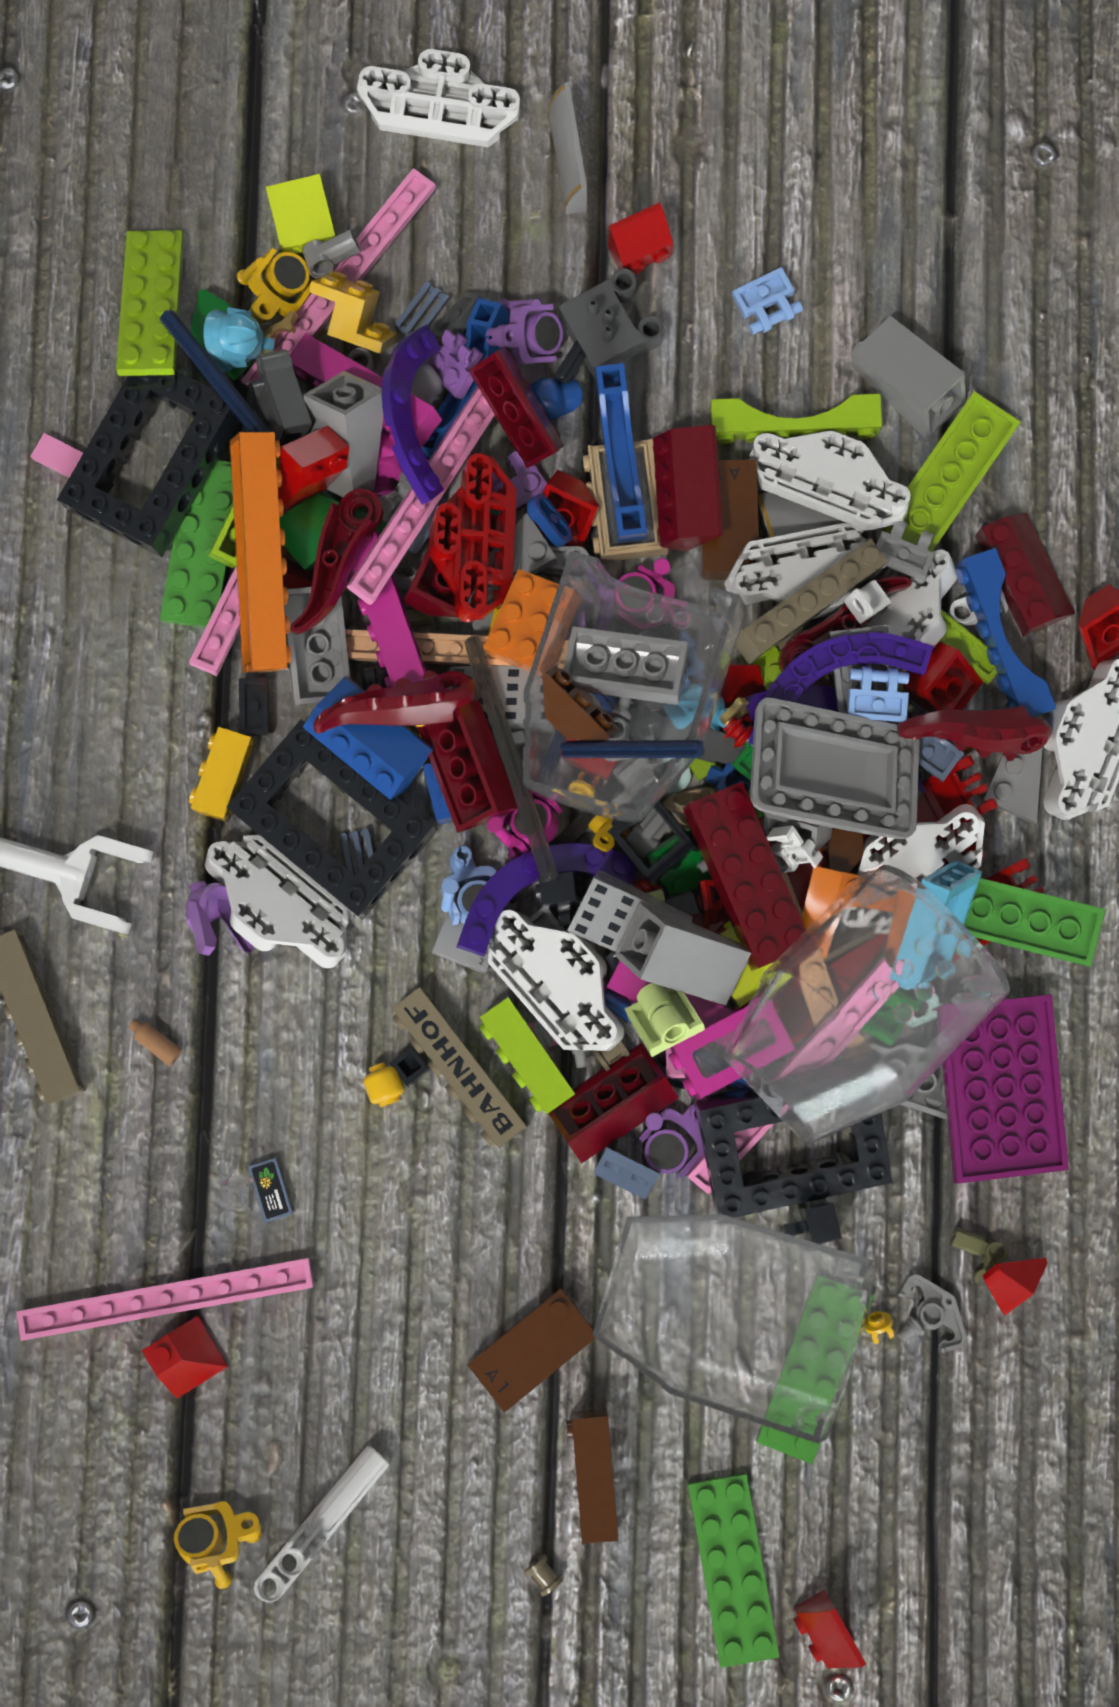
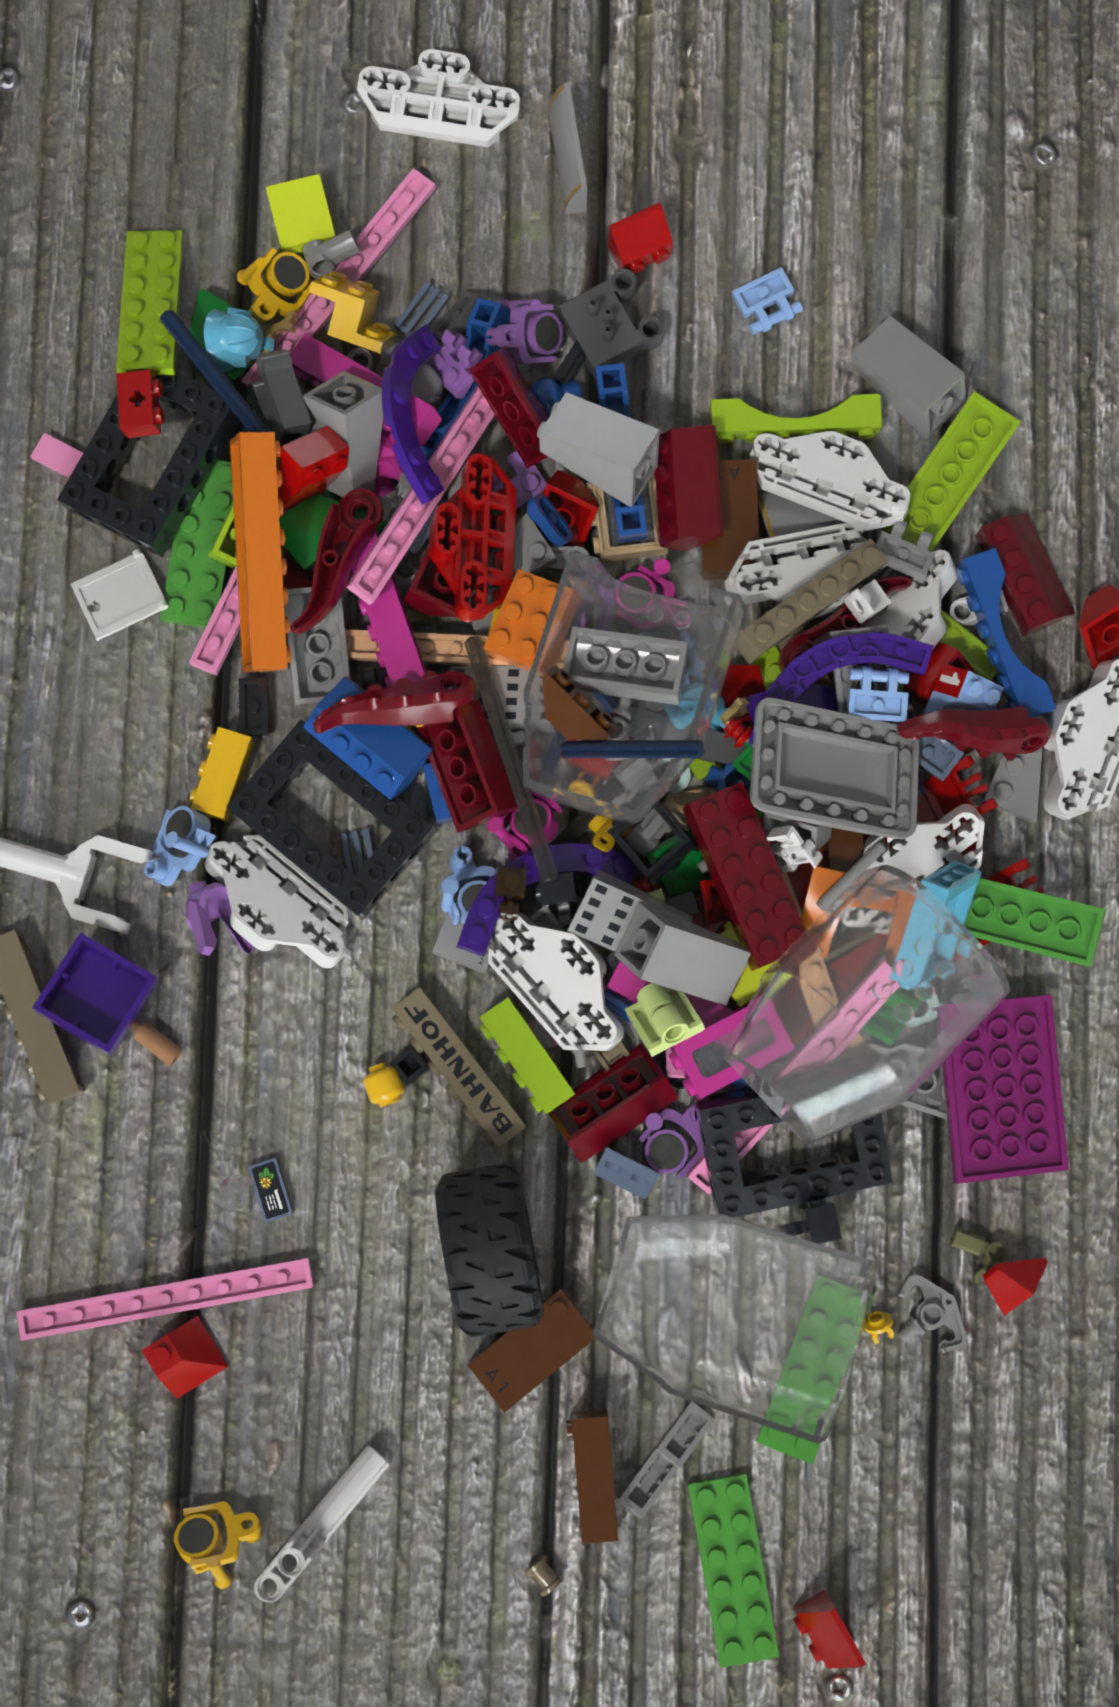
none -> dark purple container [32,932,159,1057]
none -> white container [71,549,168,641]
none -> red brick [117,370,165,438]
none -> light blue piece [144,806,216,886]
none -> black tyre [435,1163,544,1338]
none -> dark brown plate [494,866,527,923]
none -> light grey slope [537,392,660,507]
none -> light grey slope [616,1401,715,1518]
none -> light grey bar [816,842,886,912]
none -> light blue slope [924,663,1004,714]

